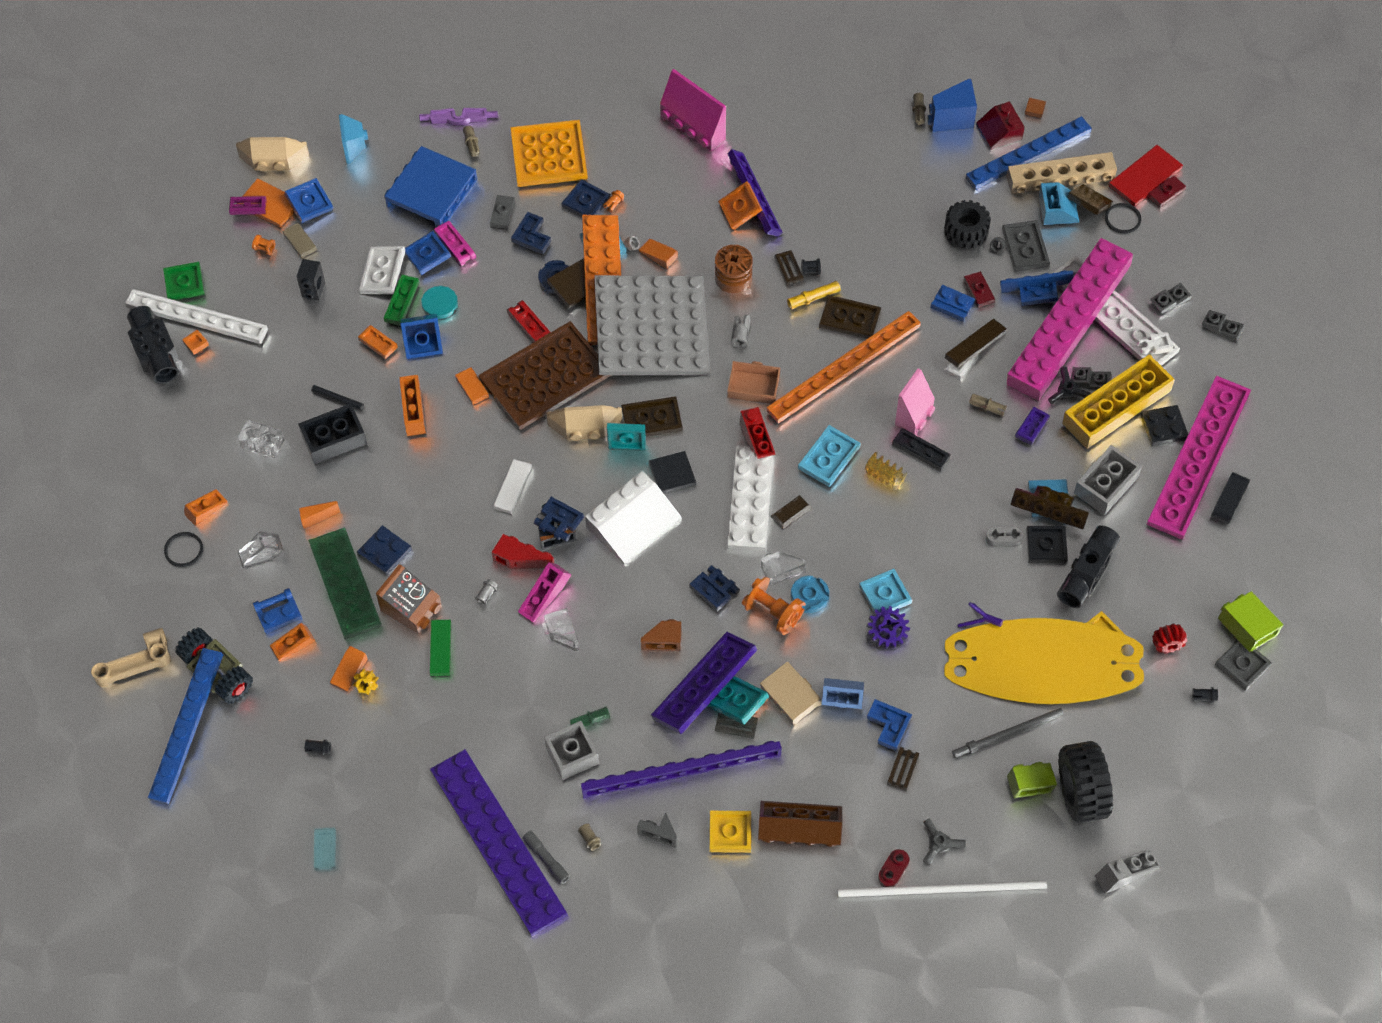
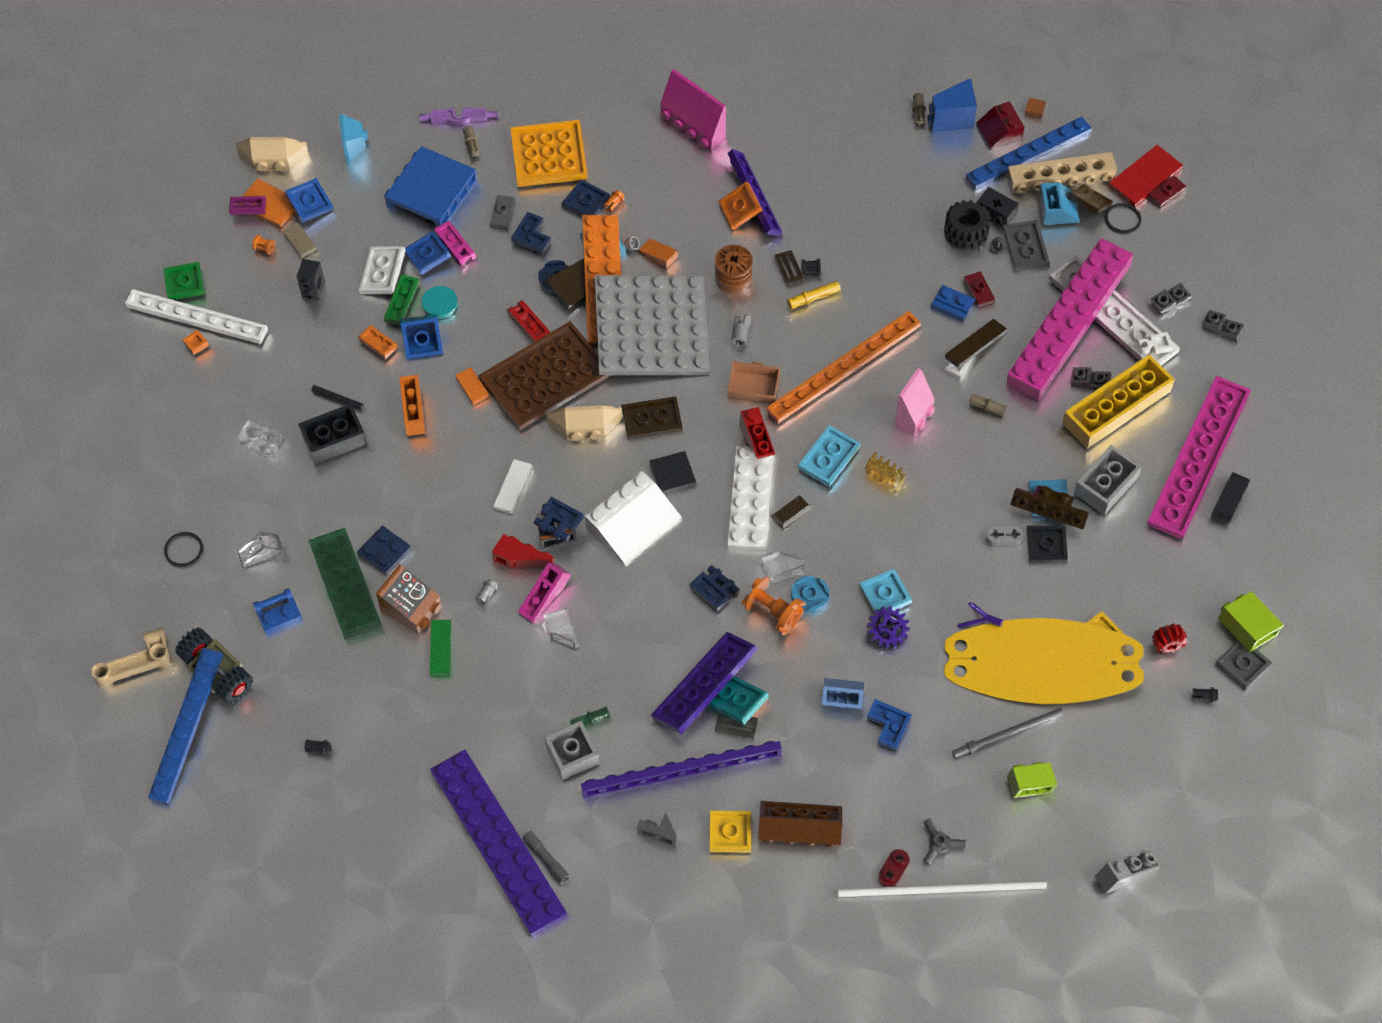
black brick [127,306,179,384] -> none
orange slope [184,489,228,525] -> none
orange slope [270,622,315,661] -> none
orange slope [299,501,340,529] -> none
clear light blue tile [314,828,336,870] -> none
orange slope [330,646,368,691] -> none
yellow gear [353,669,379,695] -> none
dark tan pin [578,823,601,851] -> none
teal tile [607,423,646,450] -> none
dark orange slope [641,619,682,651] -> none
tan container [760,661,822,725] -> none
dark brown tile [819,295,881,339] -> none
dark brown tile [887,747,919,791] -> none
black tile [892,428,951,471] -> none
blue bracket [1000,270,1074,306] -> none
dark purple plate [1015,407,1050,445] -> none
black piece [1048,367,1091,404] -> none
black brick [1057,525,1120,608] -> none
black tyre [1058,741,1113,823] -> none
black plate [1141,405,1188,447] -> none
none -> black brick [977,187,1019,226]

